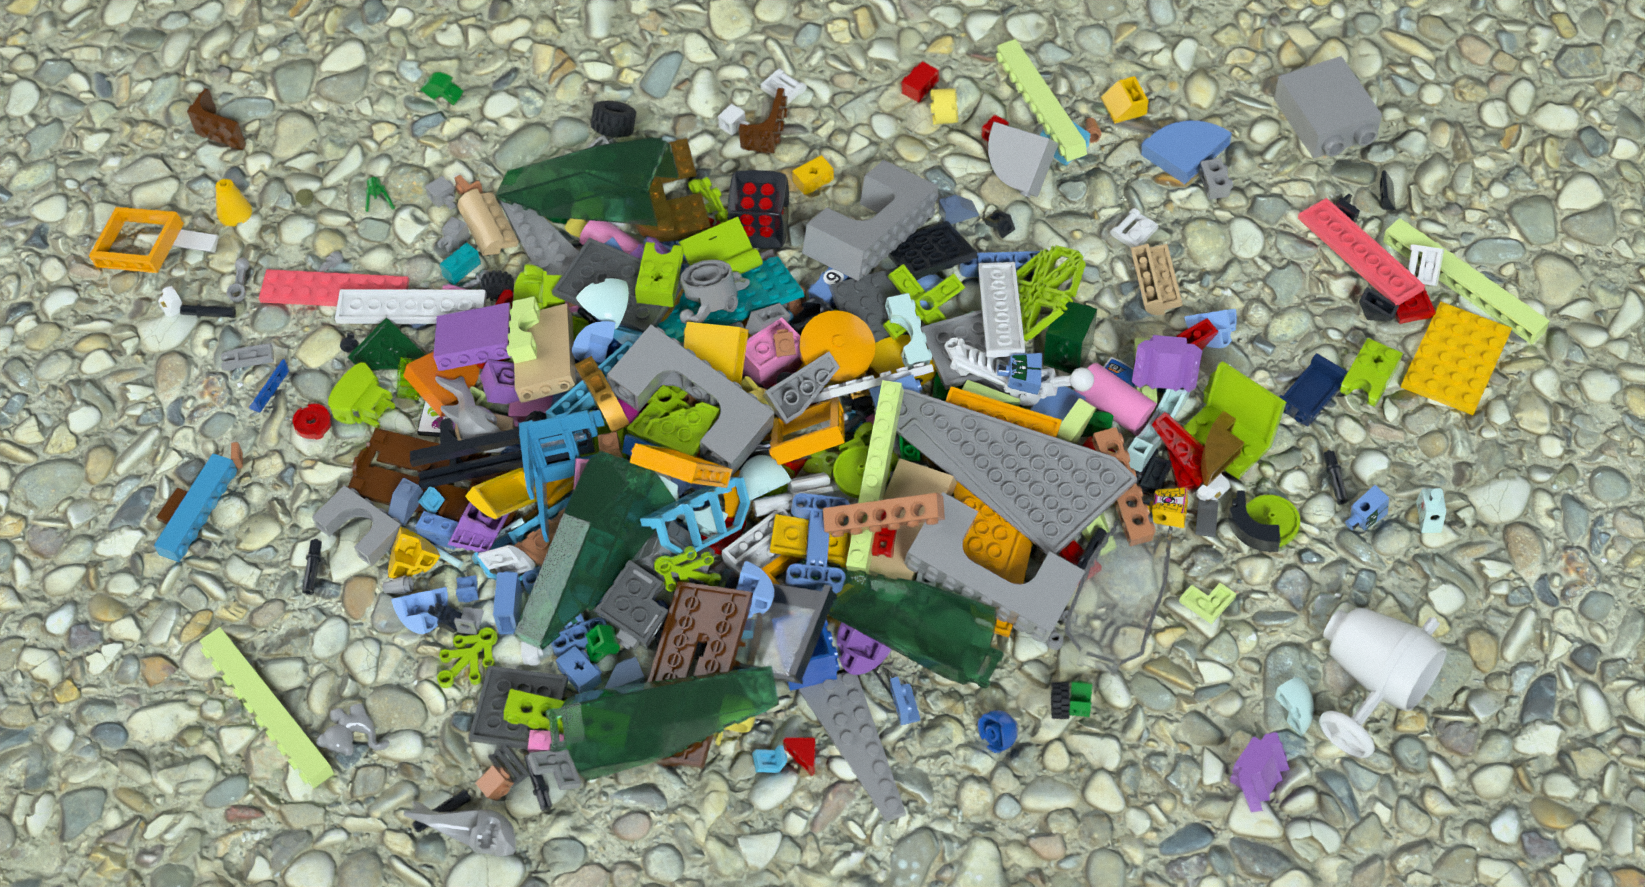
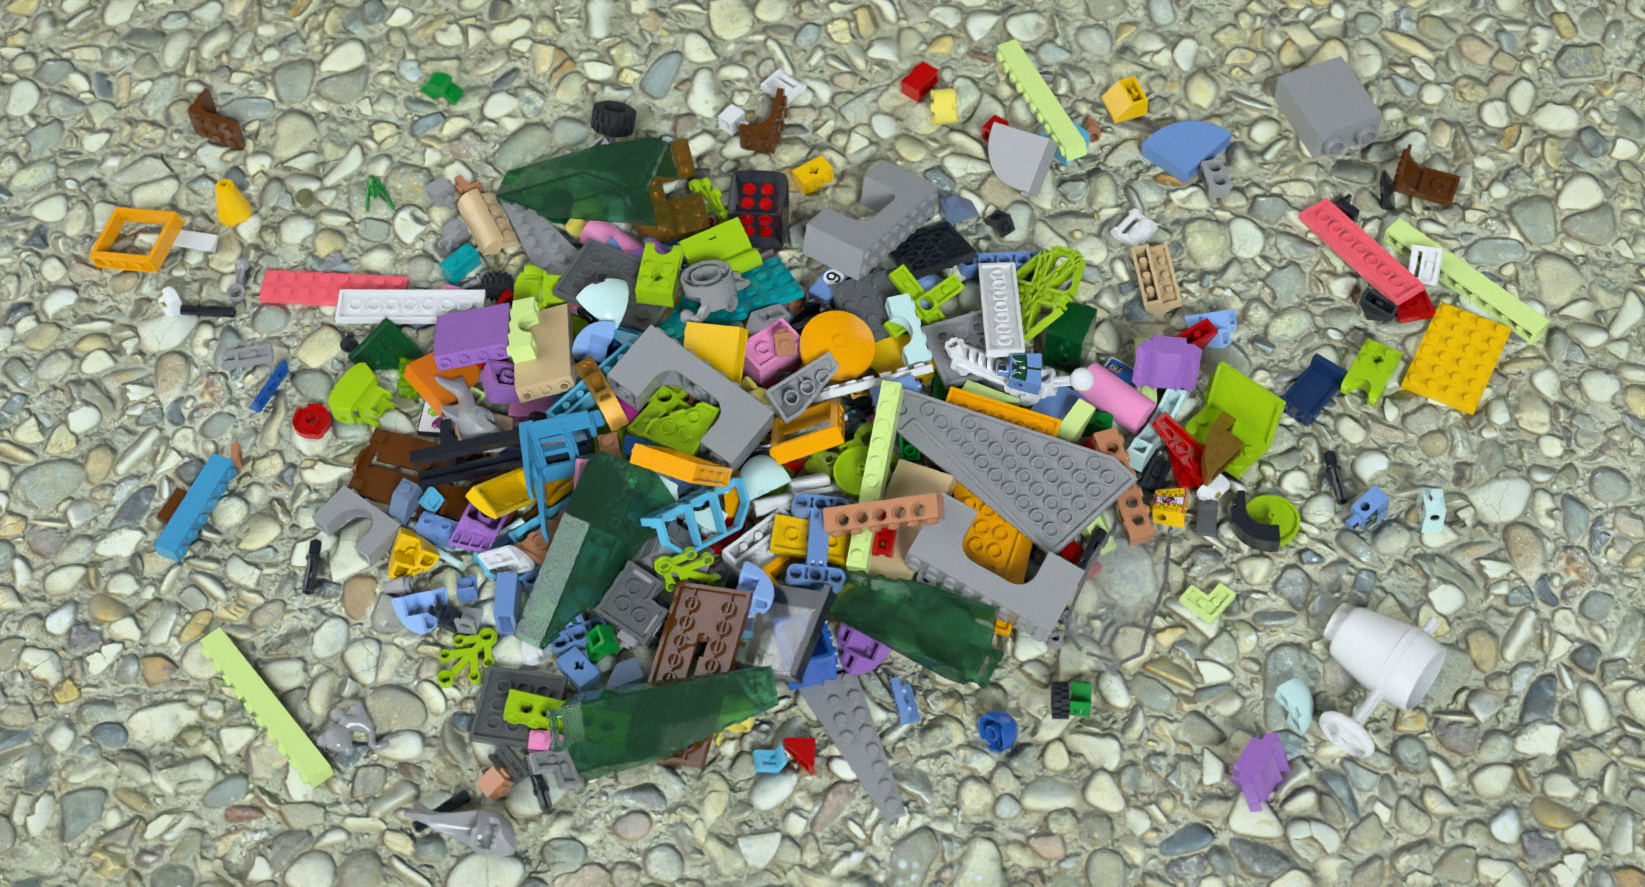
none -> reddish brown bracket [1393,144,1461,207]

